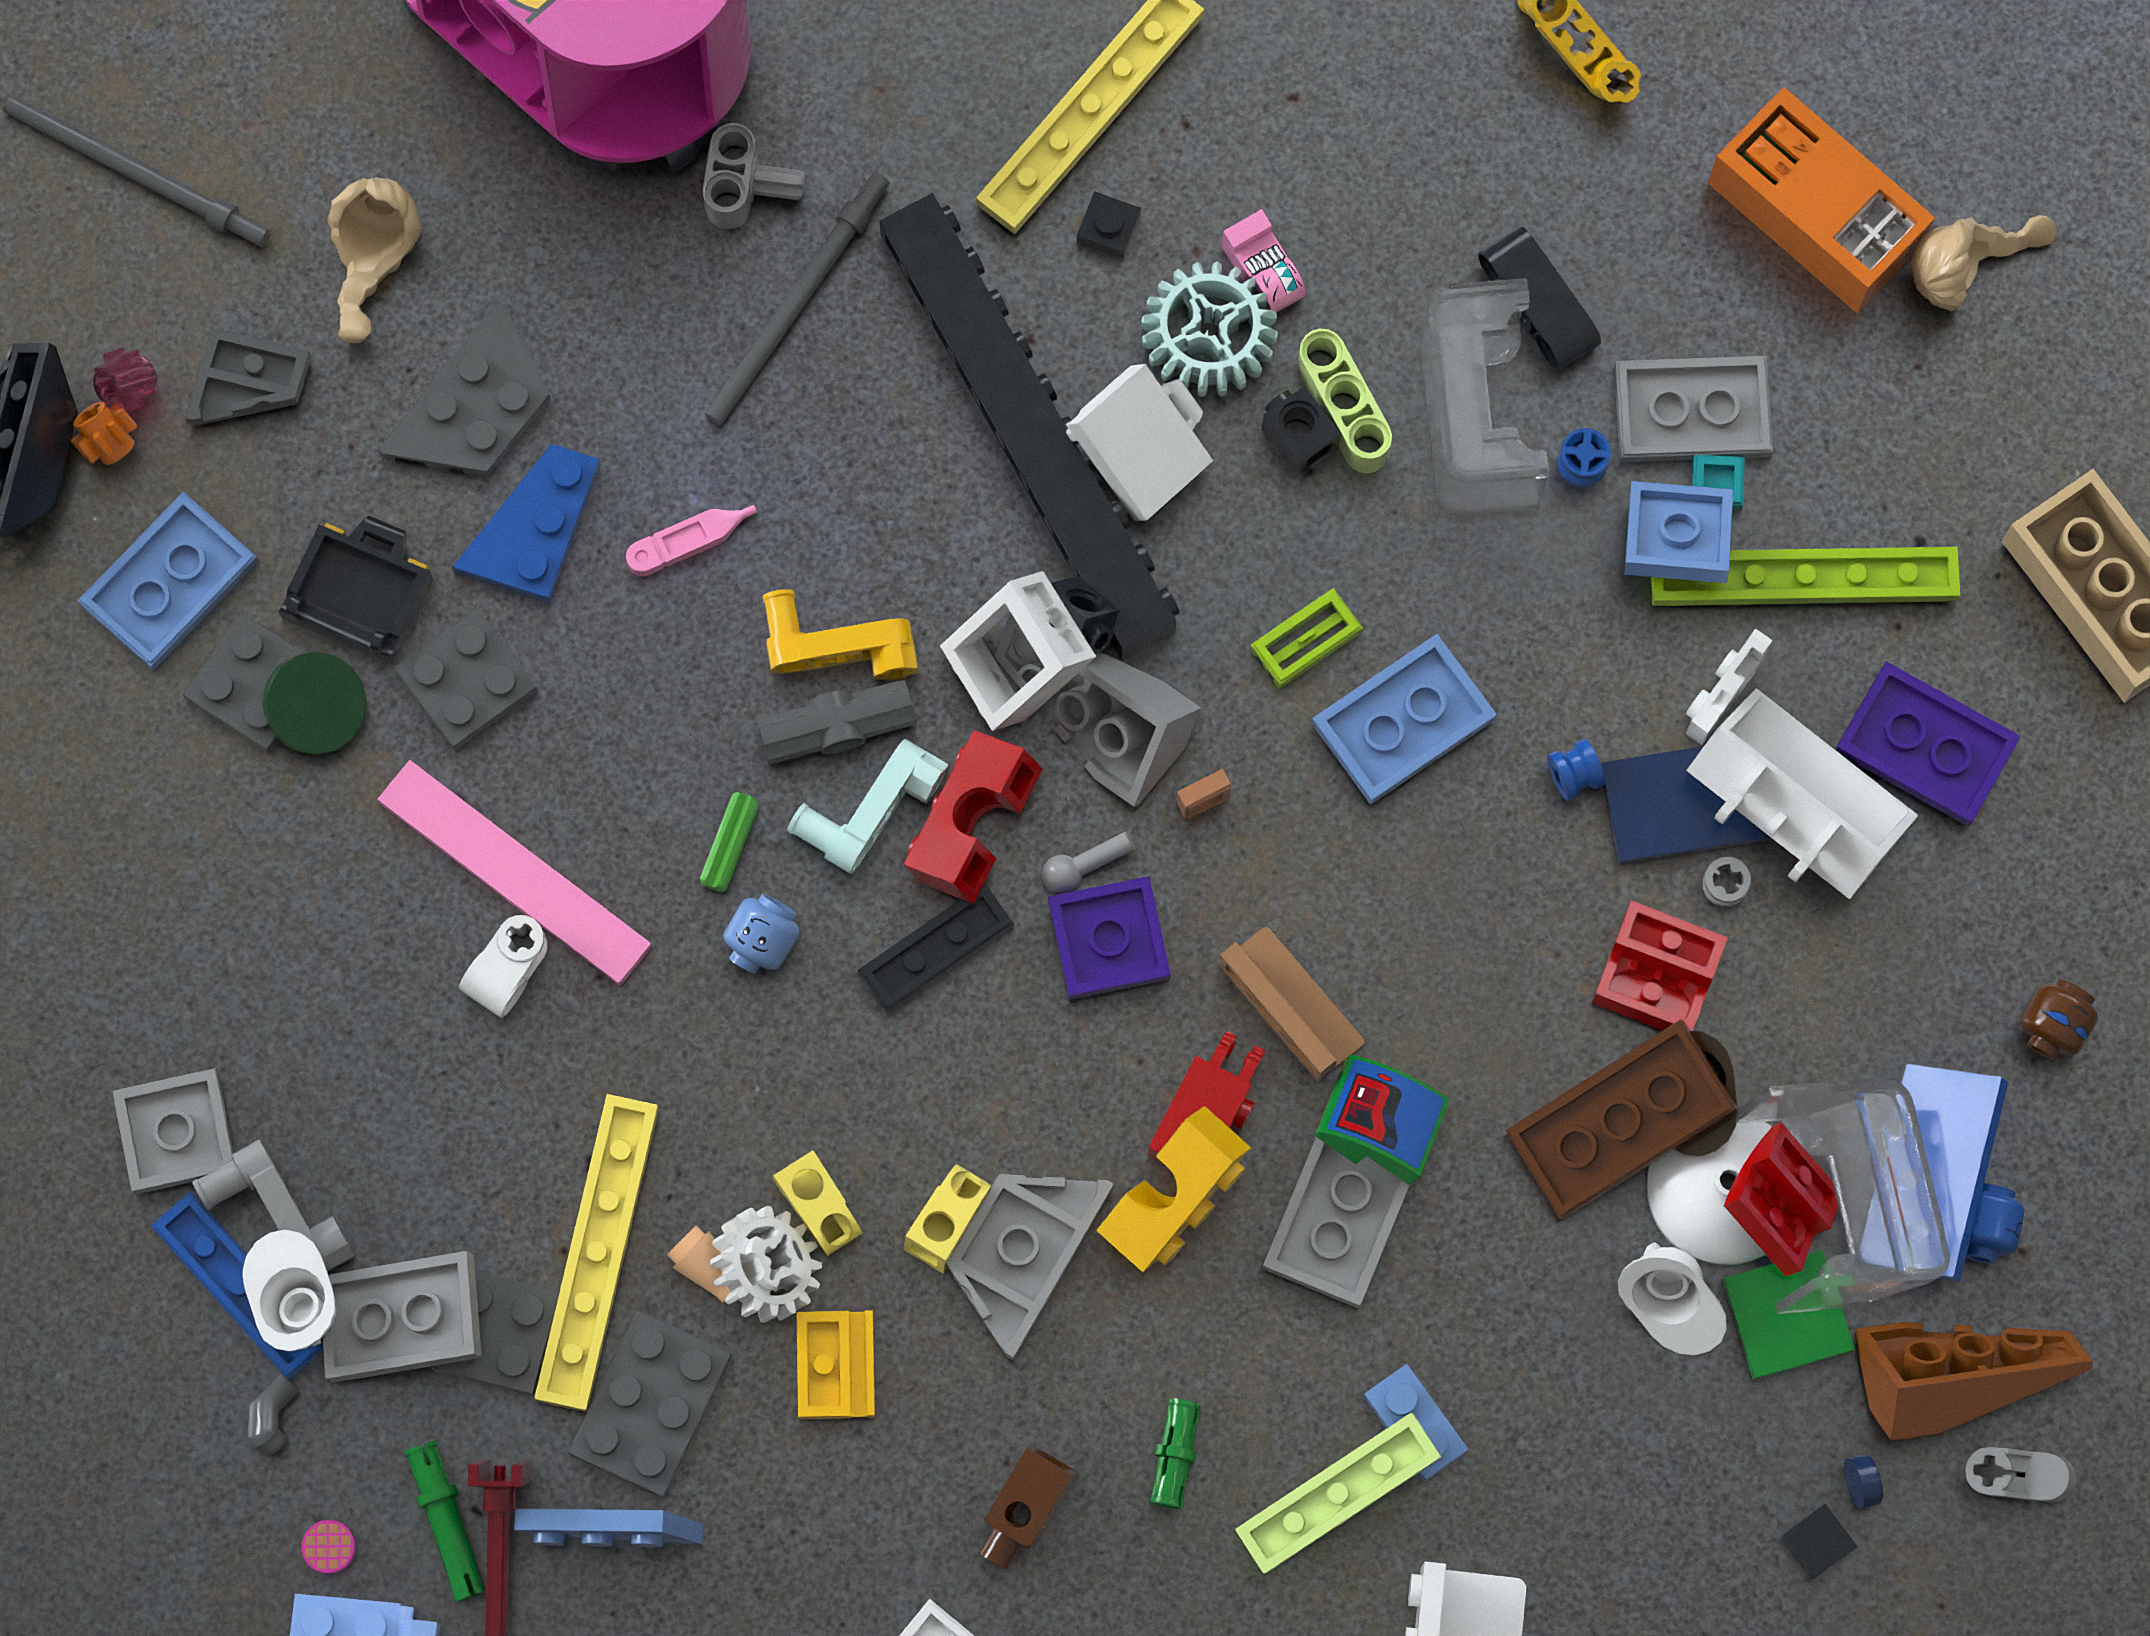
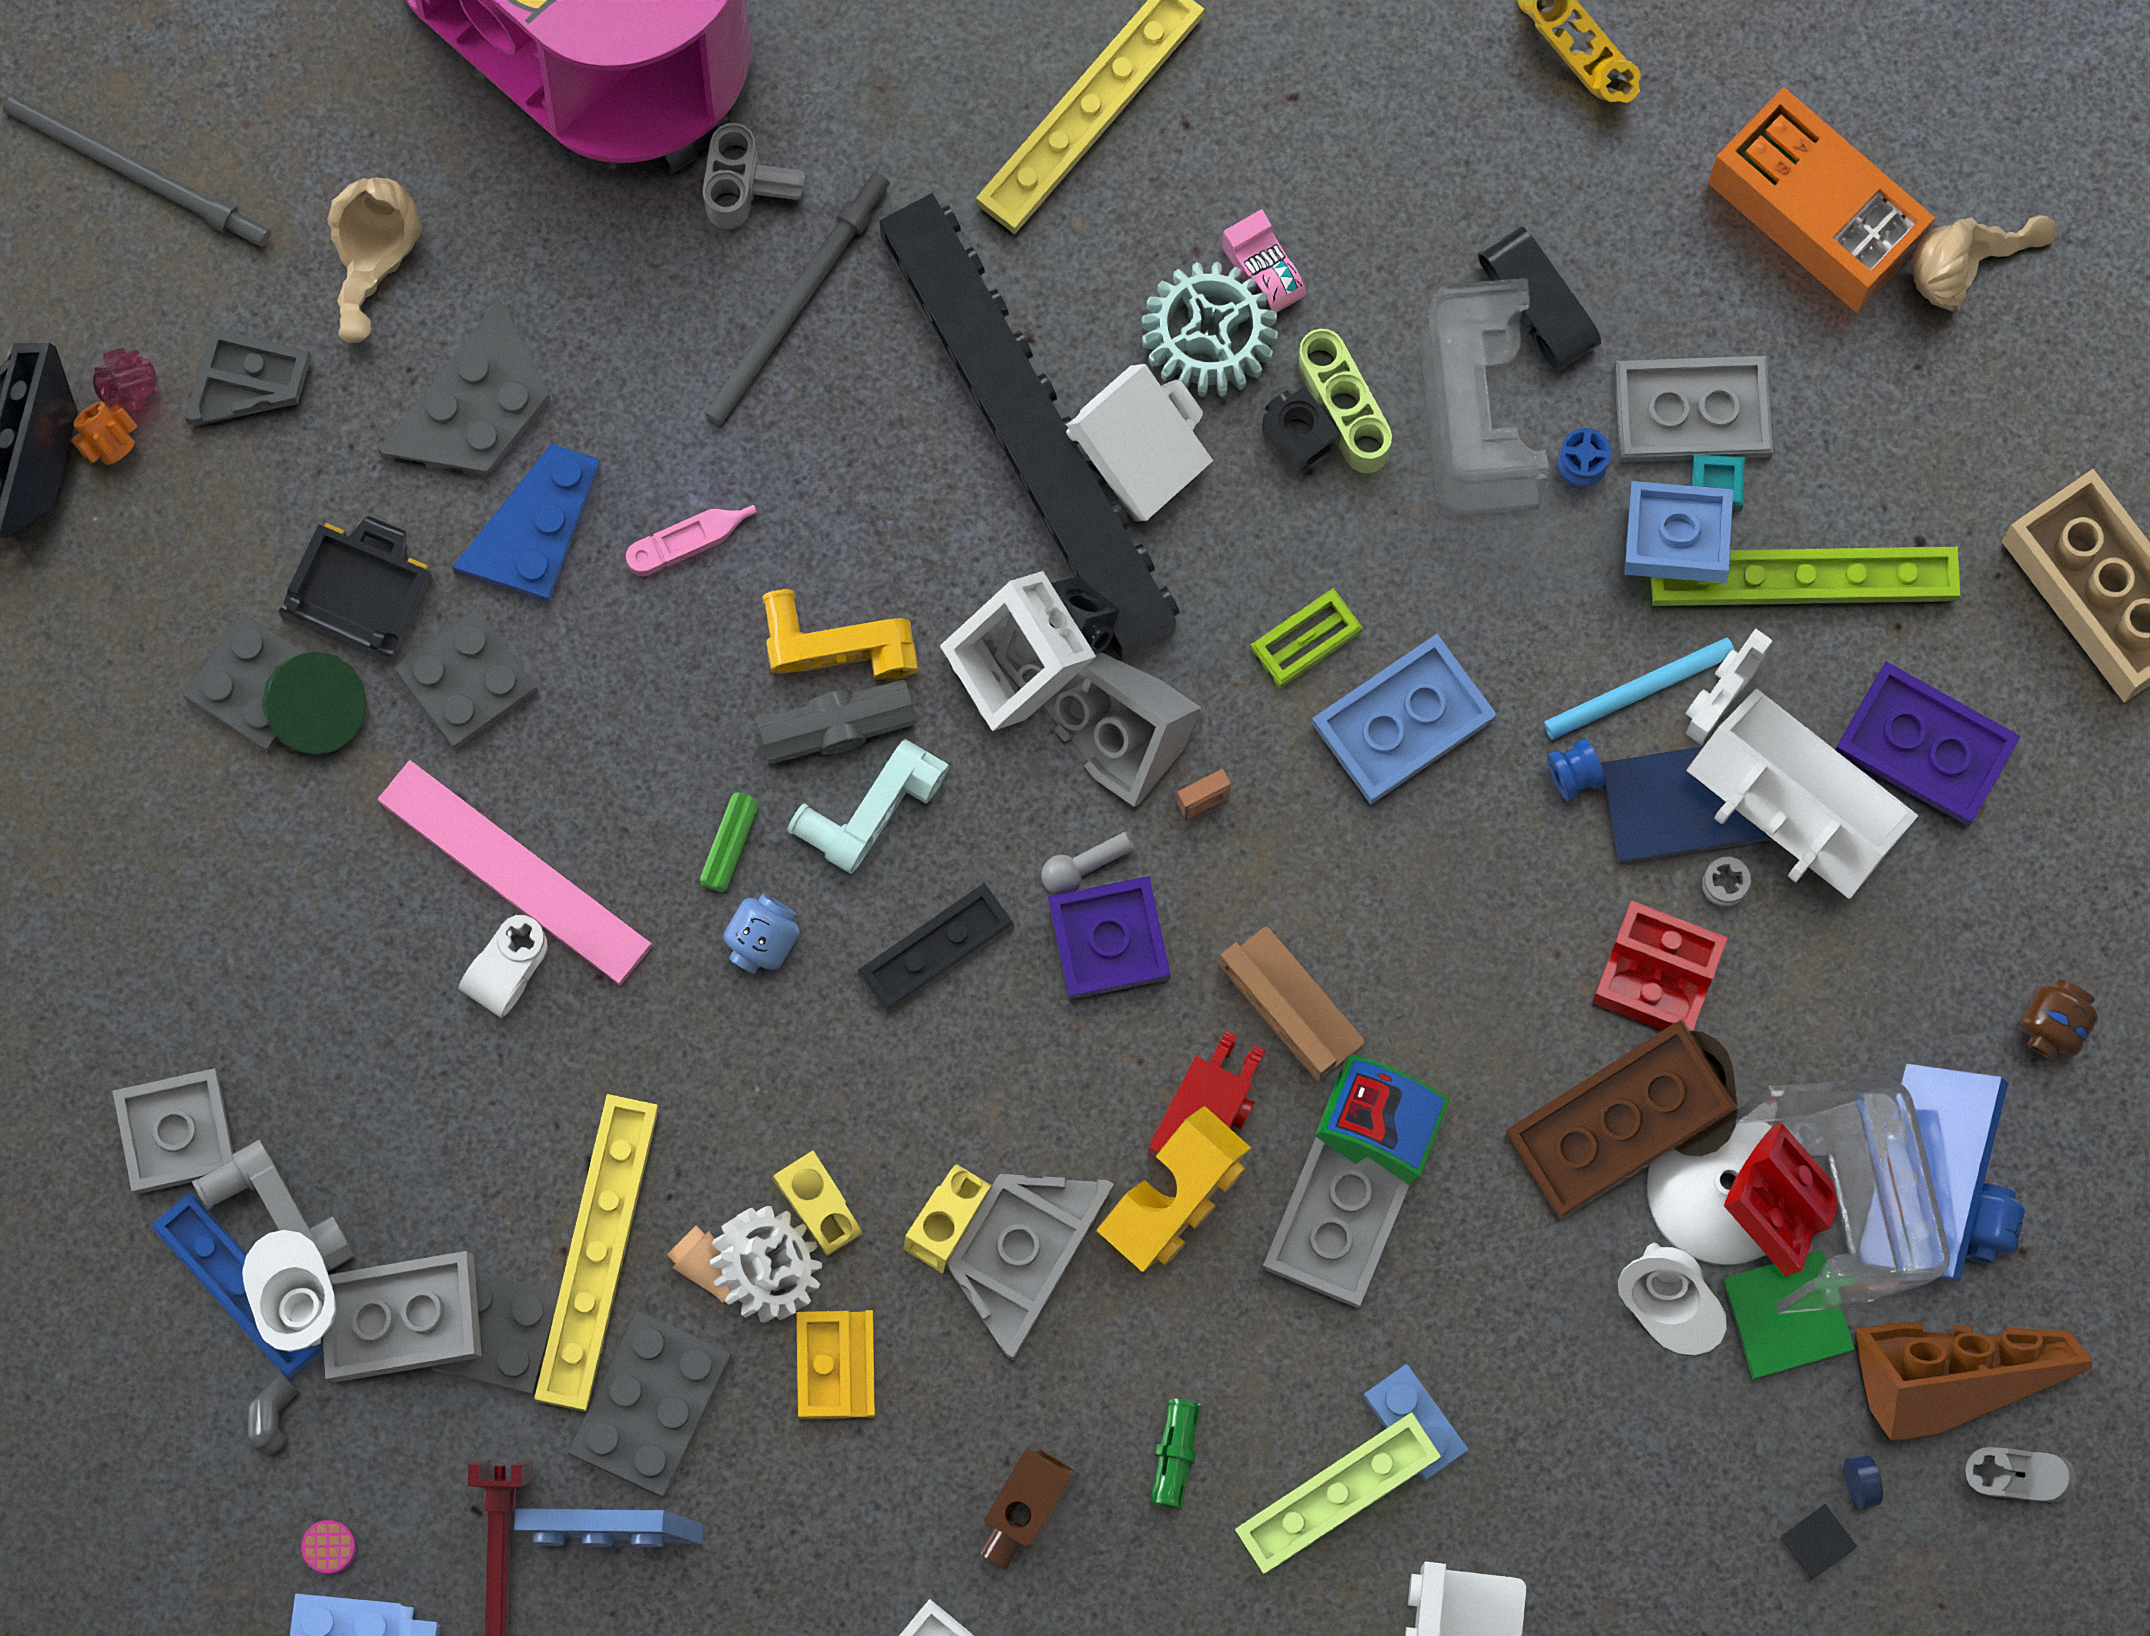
medium blue tile [77,492,259,671] -> none
green pin [404,1441,486,1603] -> none
red arch [903,730,1043,903] -> none
black plate [1077,191,1141,259] -> none
none -> medium azure piece [1544,637,1734,740]

